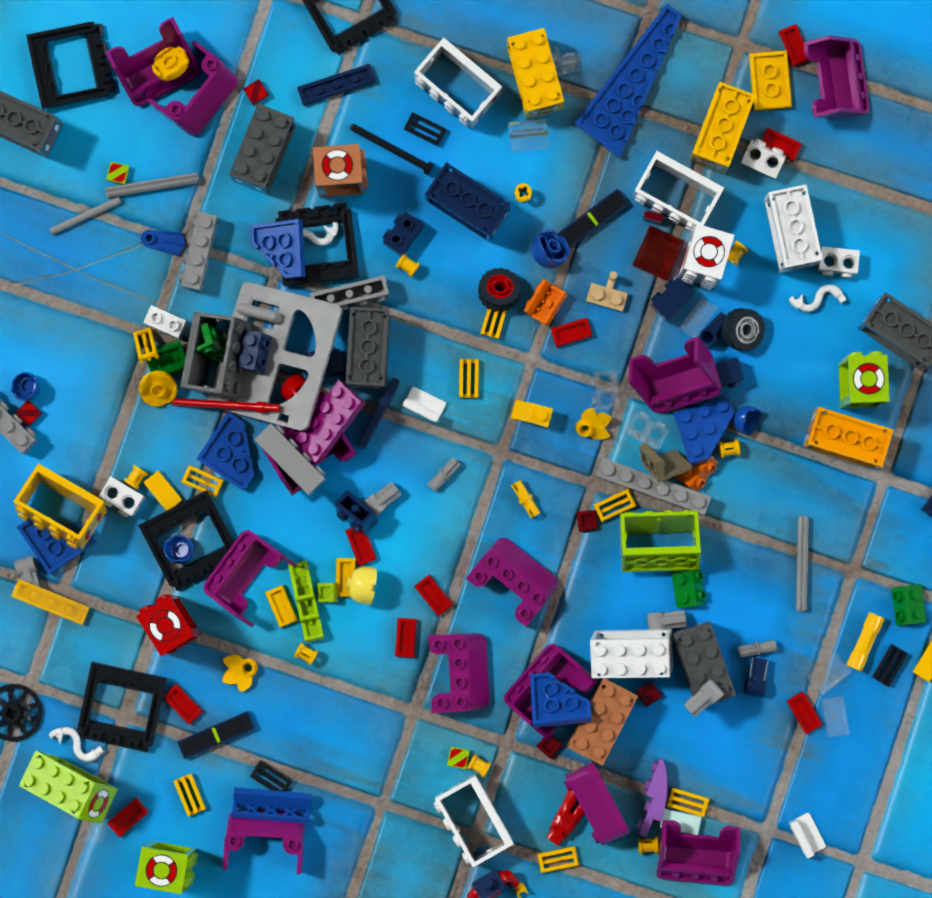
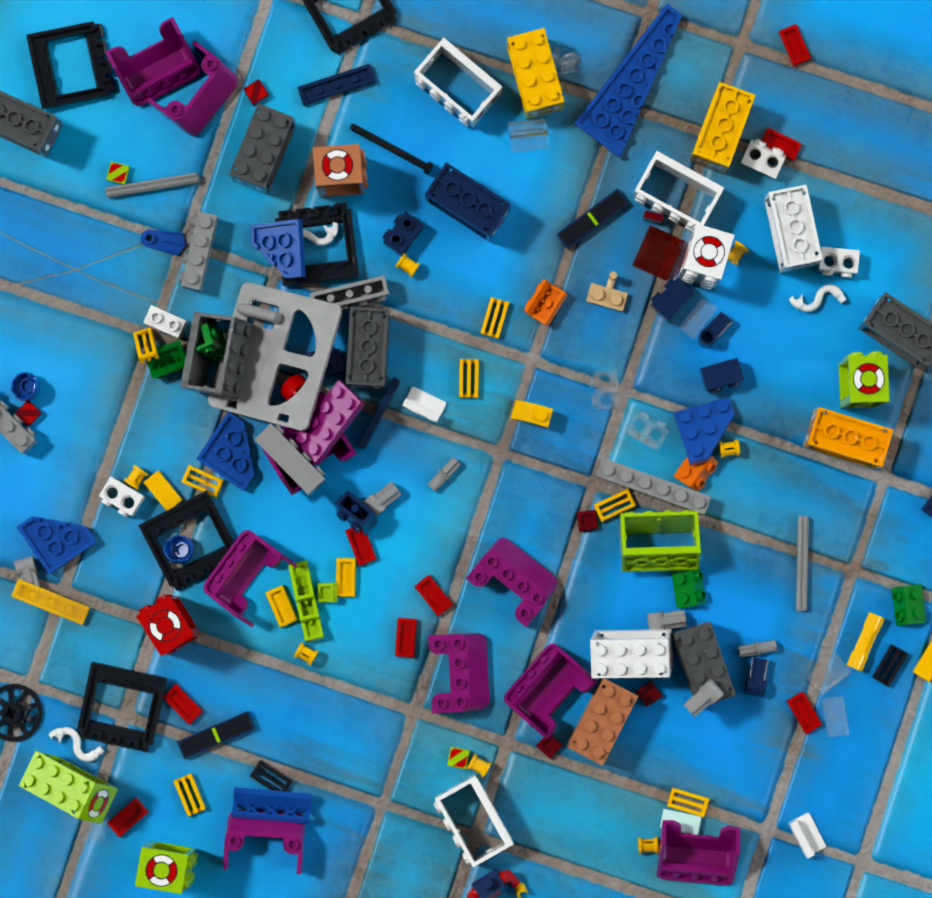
yellow hose [13,463,107,550] -> none
light grey bar [49,196,122,235] -> none
yellow tile [139,371,177,407] -> none
yellow tile [152,46,189,81] -> none
red bar [172,398,281,413] -> none
yellow plate [222,655,258,692] -> none
dark blue brick [237,330,272,374] -> none
light yellow cylinder [345,566,377,605] -> none
black tile [404,112,446,147] -> none
black wheel [478,268,521,312] -> none
yellow pin [511,480,541,519] -> none
yellow bush [514,183,532,203] -> none
blue plate [530,672,592,728] -> none
blue cylinder [531,229,570,269] -> none
yellow tile [537,846,579,873] -> none
red piece [546,789,585,846] -> none
red tile [551,318,593,347] -> none
magenta windscreen [564,761,630,845] -> none
yellow plate [576,408,612,440] -> none
magenta windscreen [629,337,721,413] -> none
medium lavender slope [636,758,667,837] -> none
dark tan bracket [639,443,692,482] -> none
black wheel [721,308,765,351] -> none
blue hair [734,405,761,435] -> none
yellow tile [749,51,792,111] -> none
magenta windscreen [804,35,869,119] -> none

